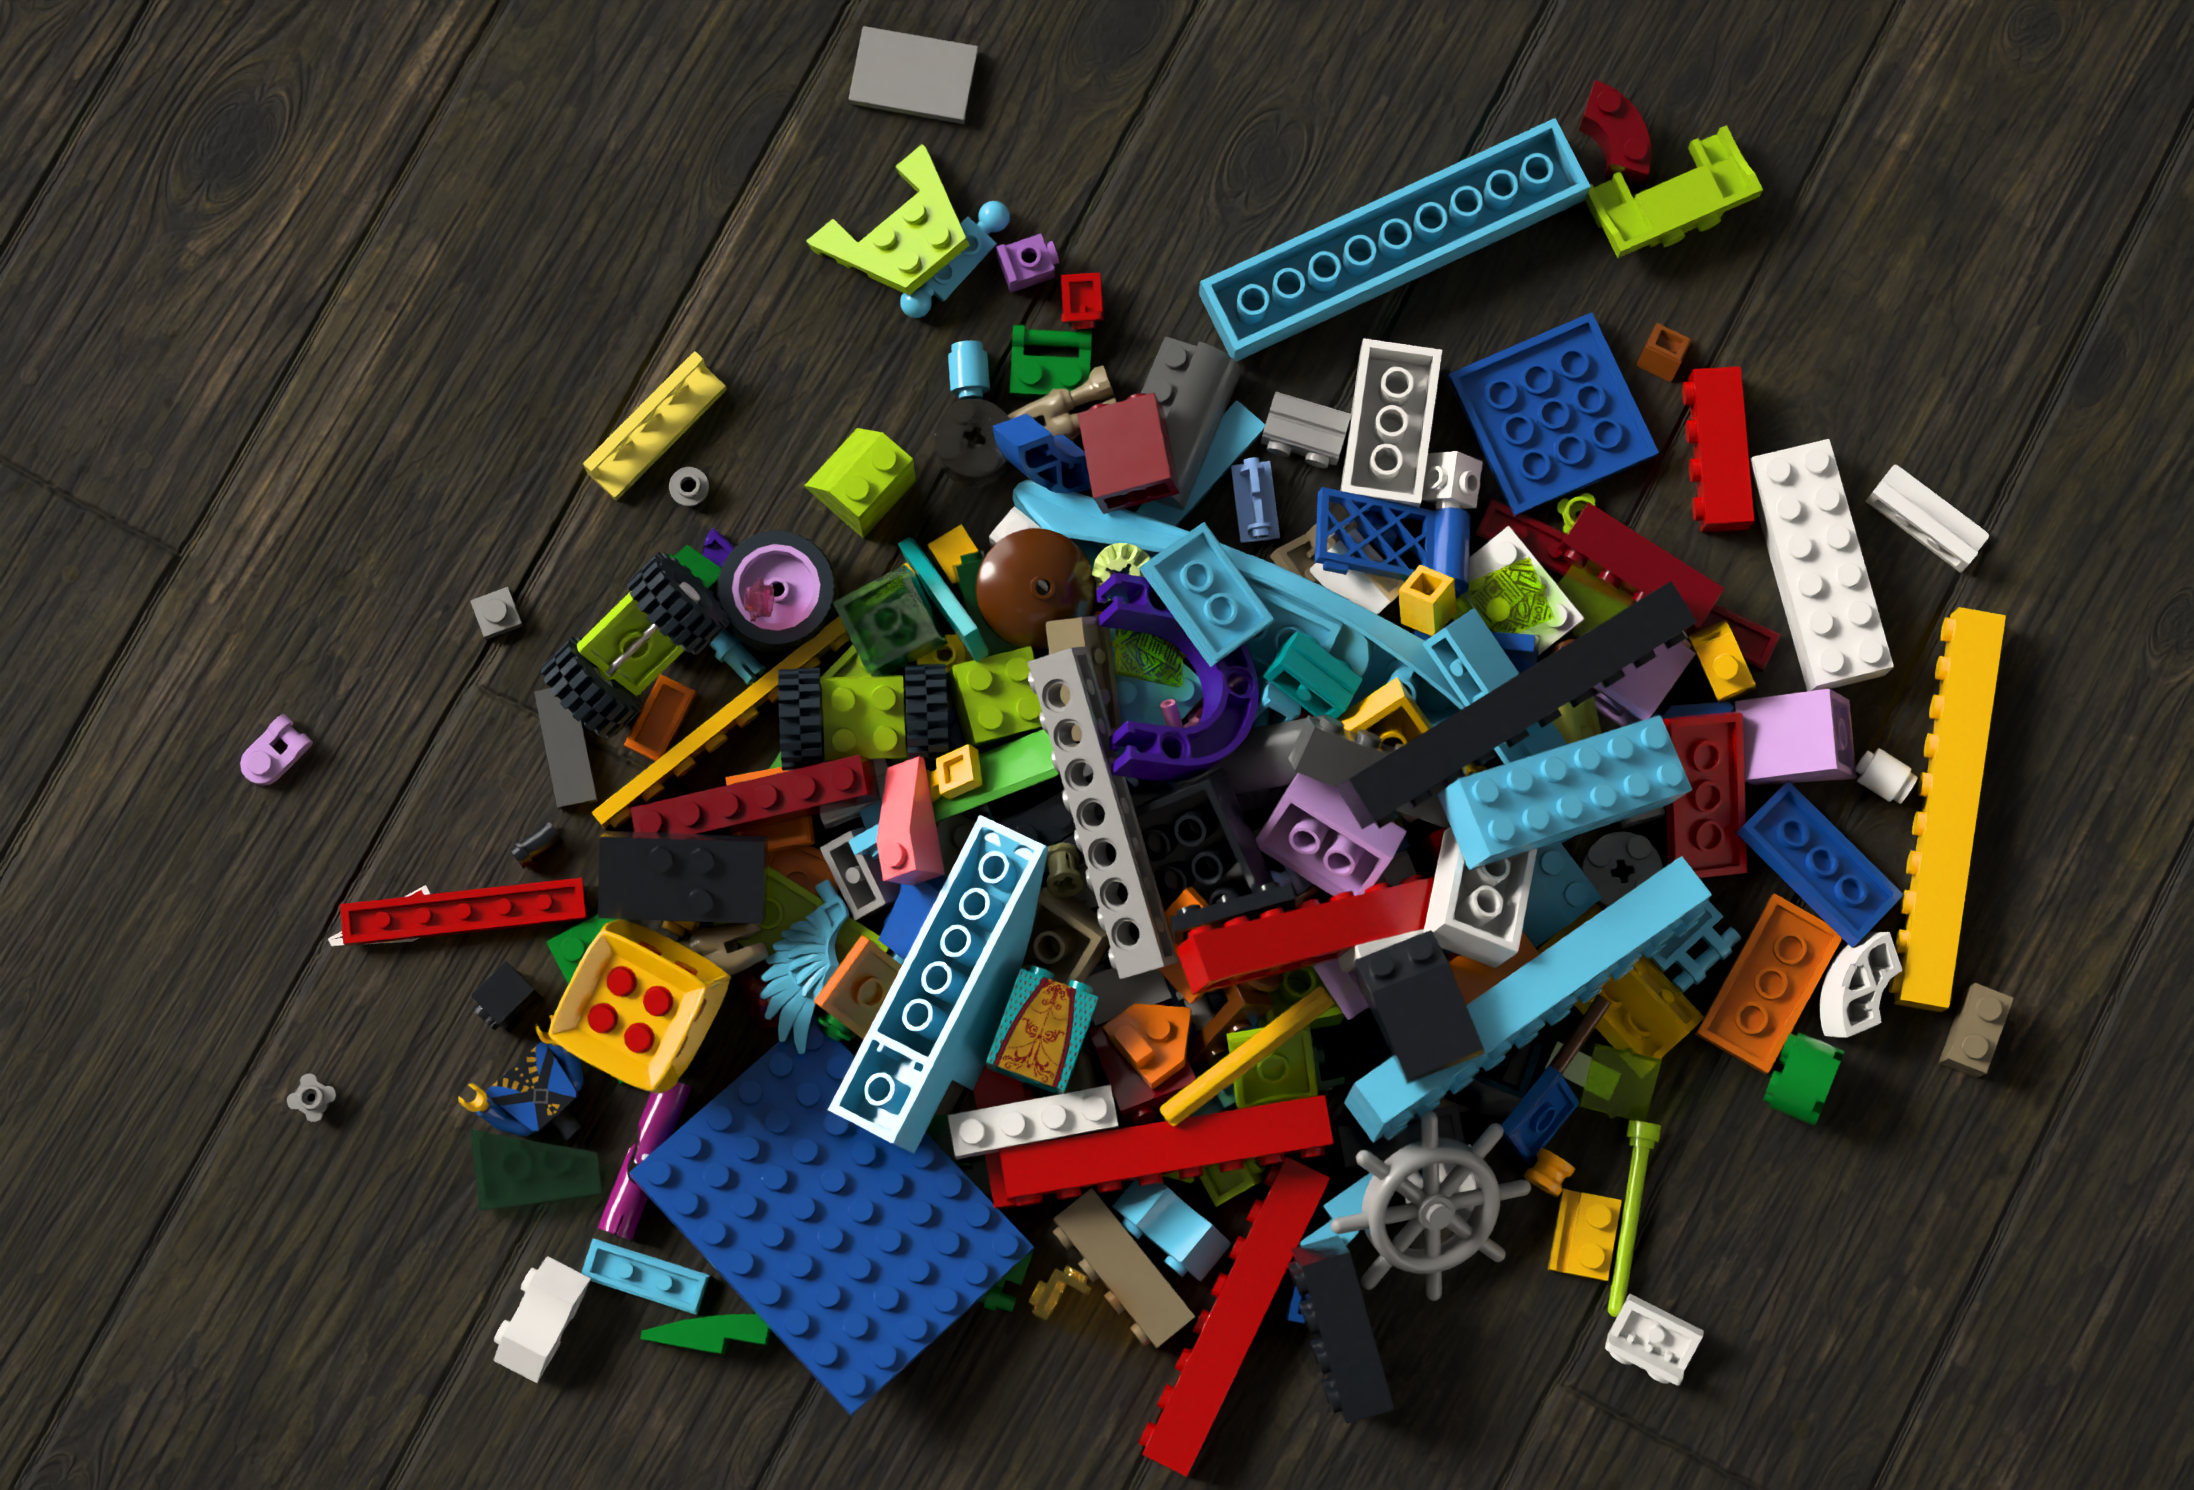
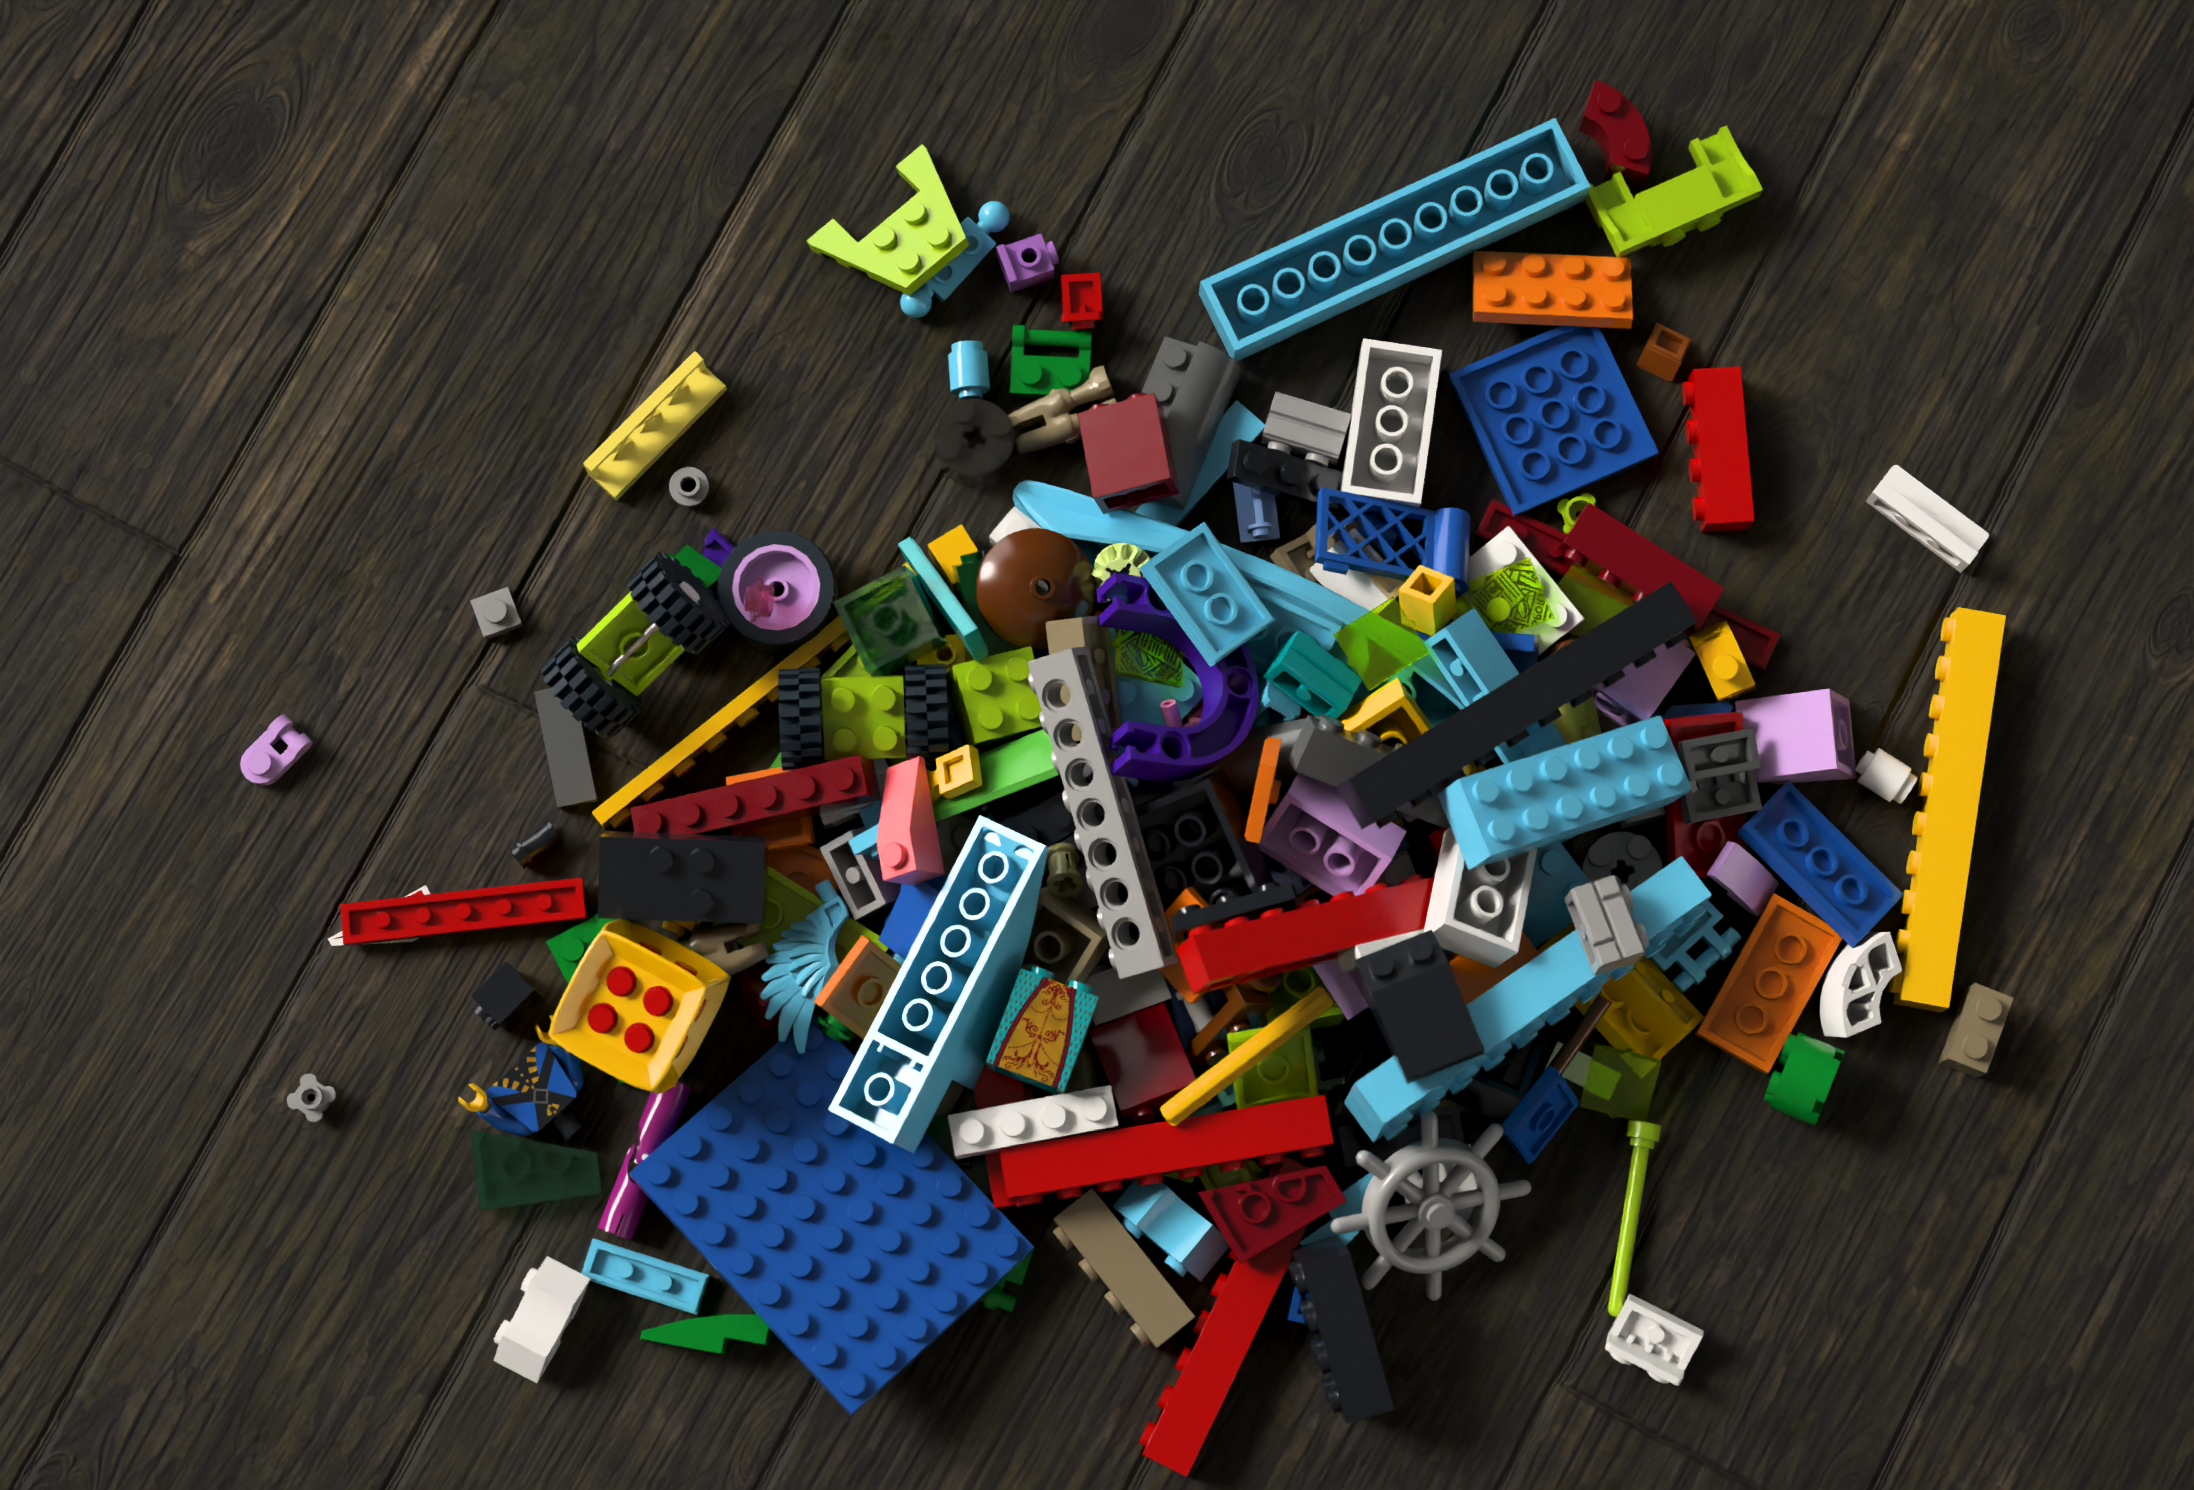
orange tile [624,674,697,761] -> none
medium azure pin [709,629,766,686] -> none
lime slope [804,428,916,539] -> none
light grey tile [848,26,978,124] -> none
blue brick [993,413,1091,493] -> none
clear yellow bracket [1029,1266,1092,1323] -> none
orange plate [1102,1003,1193,1090] -> none
white brick [1422,451,1482,510] -> none
light orange wheel [1523,1148,1575,1197] -> none
yellow plate [1548,1189,1622,1281] -> none
white brick [1749,439,1894,692] -> none
none -> dark red wing [1198,1165,1347,1264]
none -> black plate [1226,439,1343,512]
none -> orange plate [1244,737,1282,843]
none -> clear neon green piece [1333,596,1429,691]
none -> orange plate [1472,251,1633,329]
none -> light grey brick [1564,875,1648,975]
none -> dark grey slope [1677,728,1762,825]
none -> lavender slope [1706,841,1779,917]

